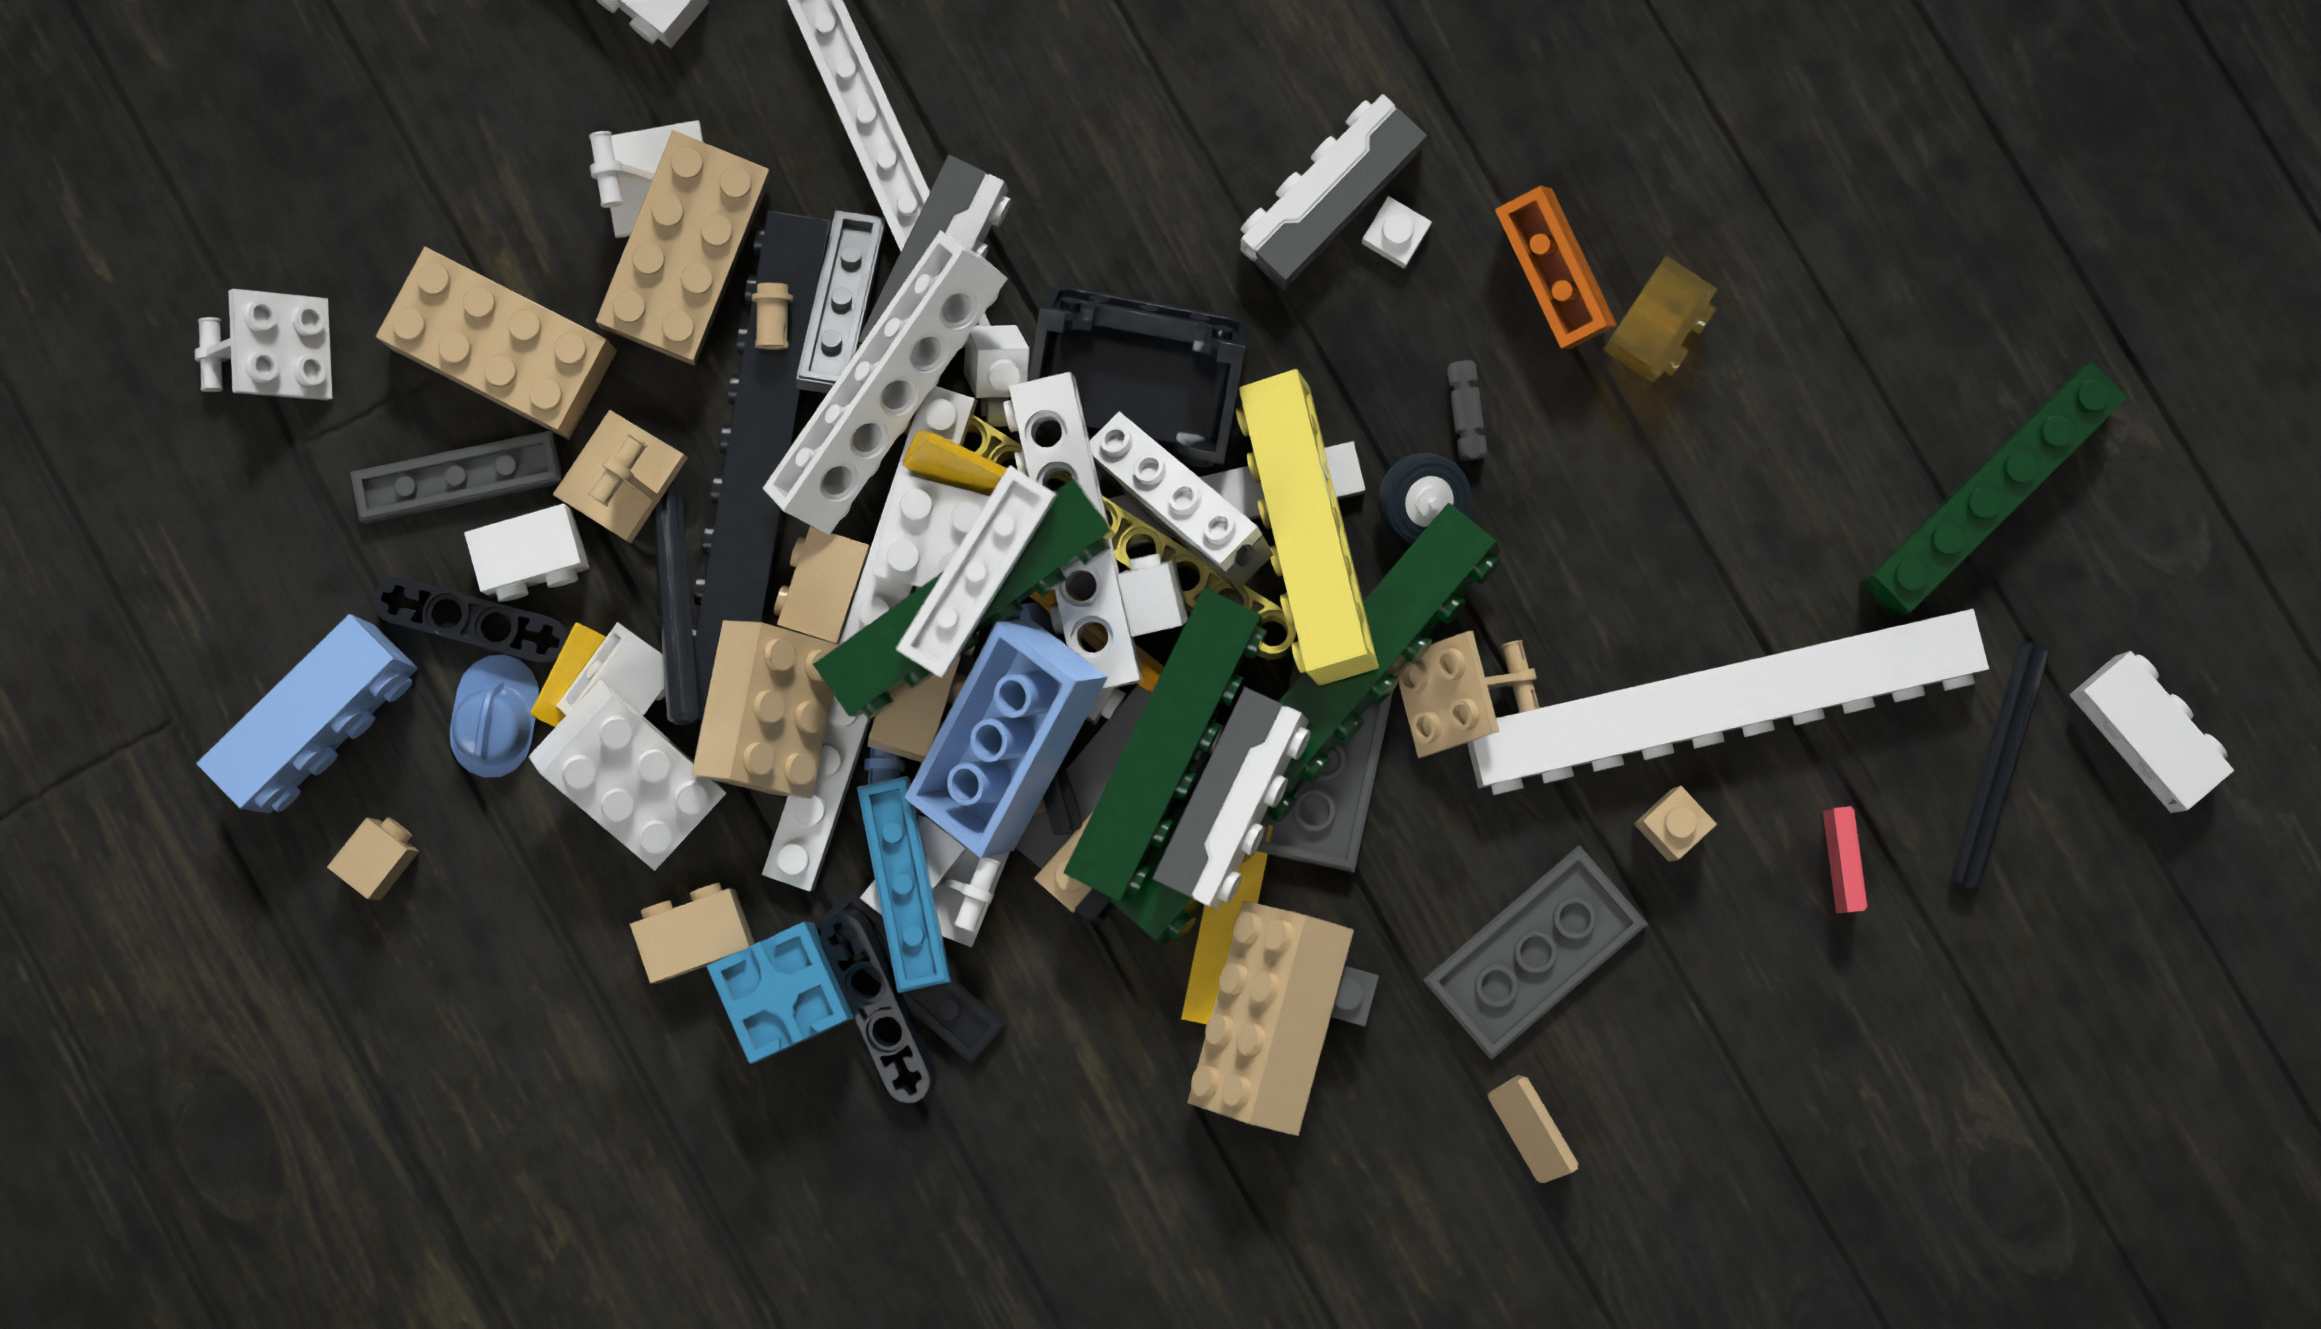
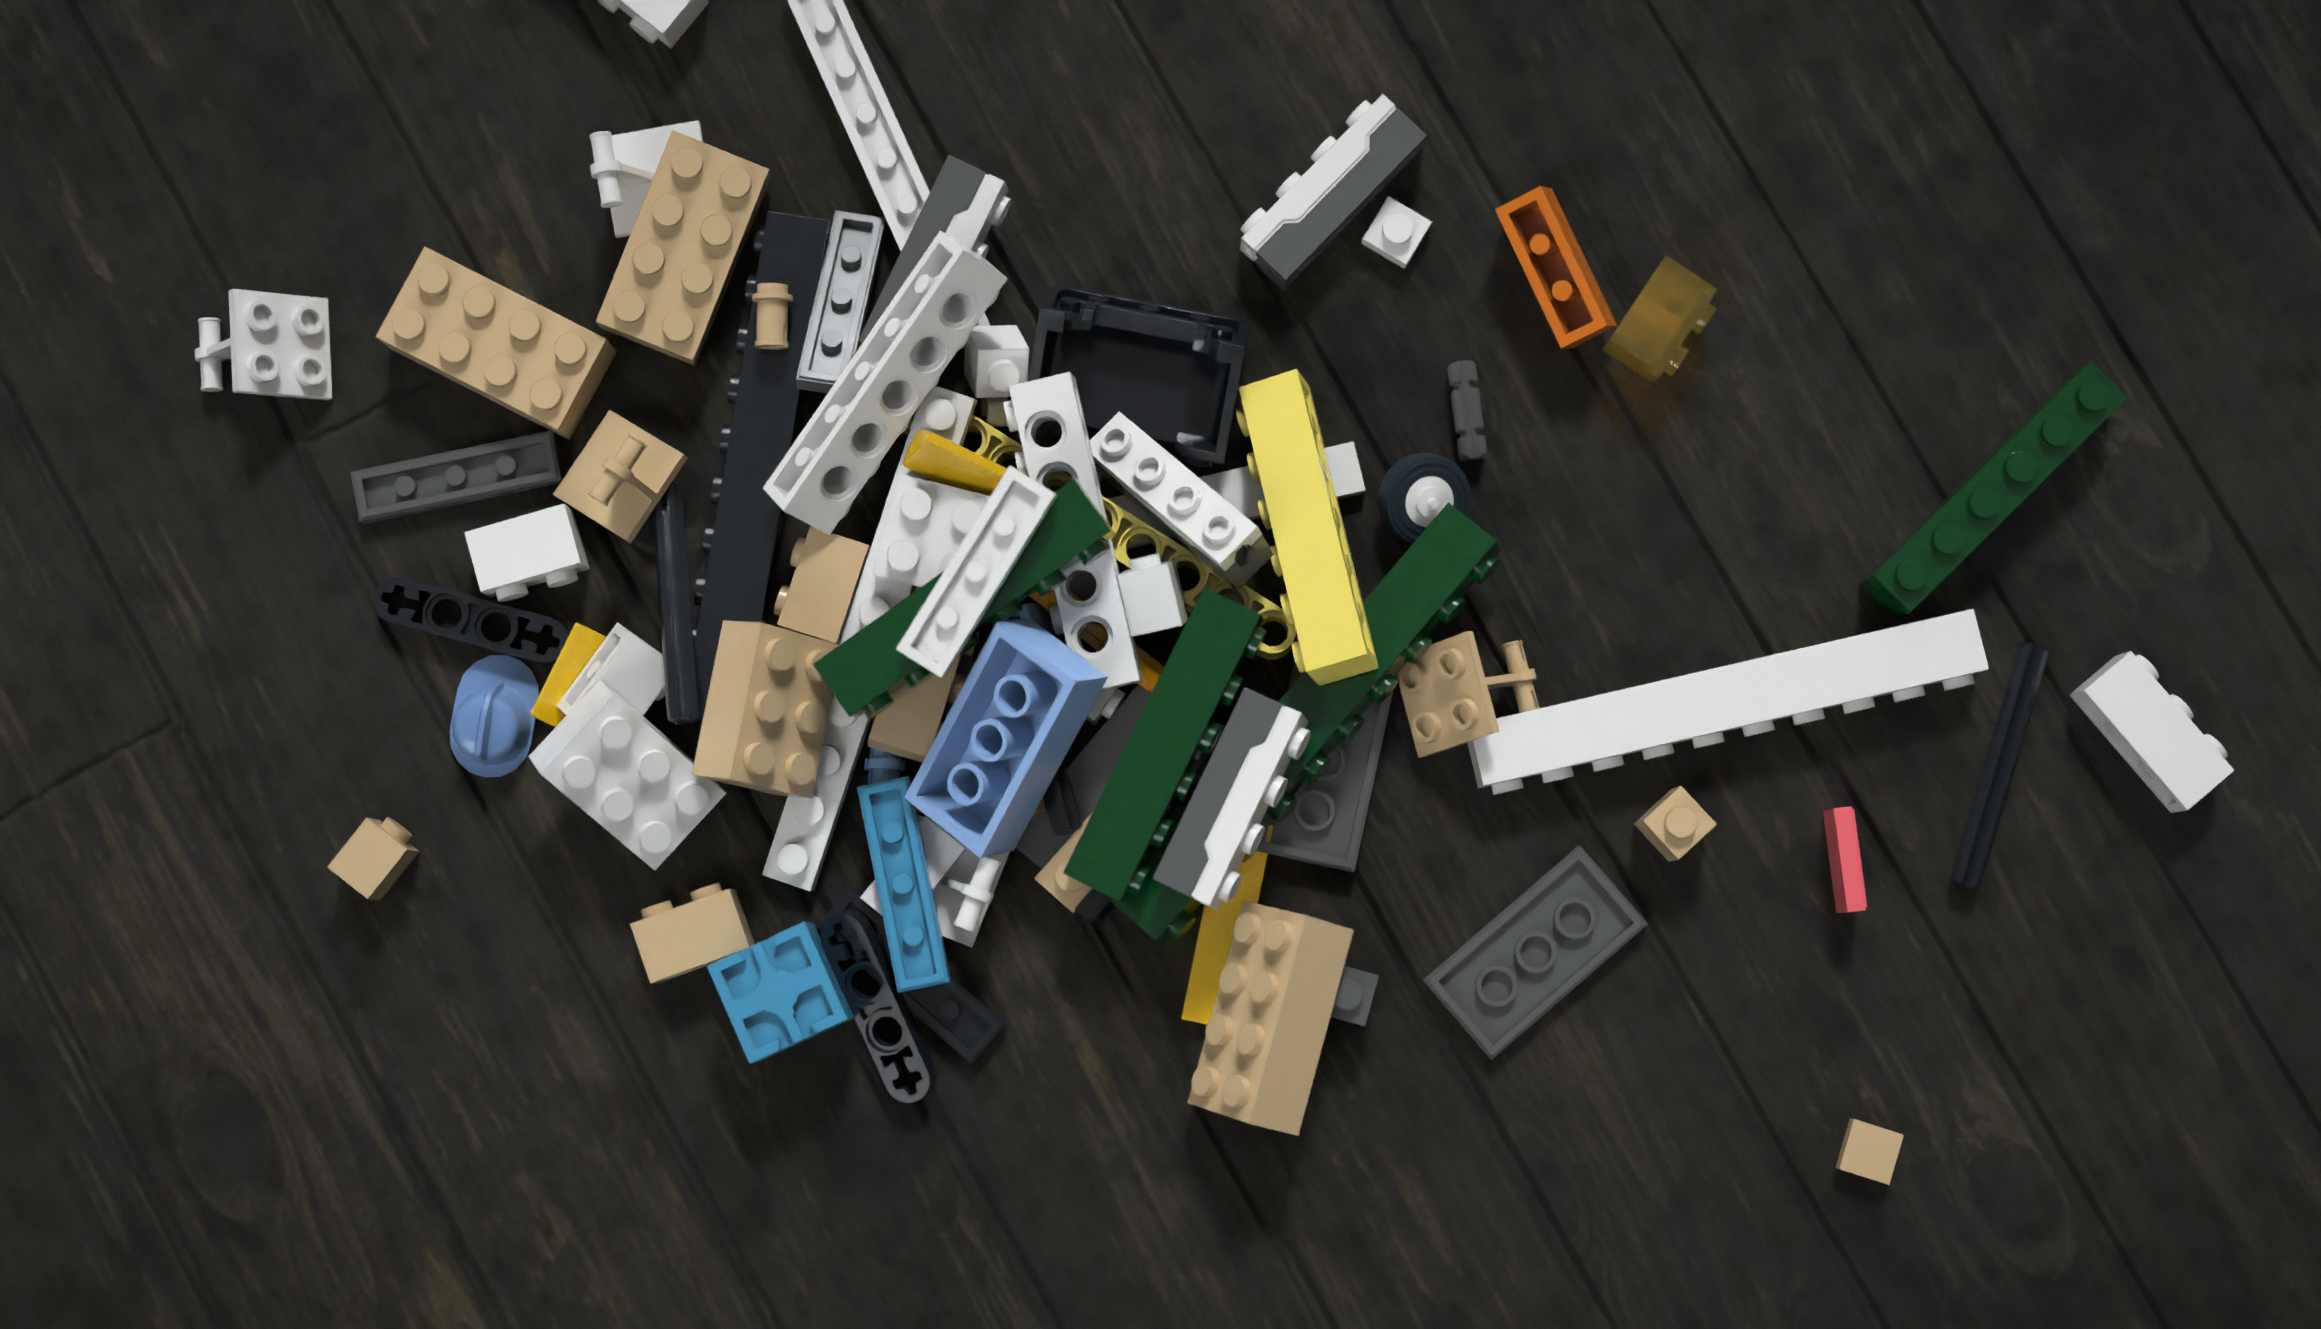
light blue brick [196,614,418,814] -> none
tan slope [1488,1075,1579,1183] -> none
none -> tan tile [1835,1118,1904,1185]

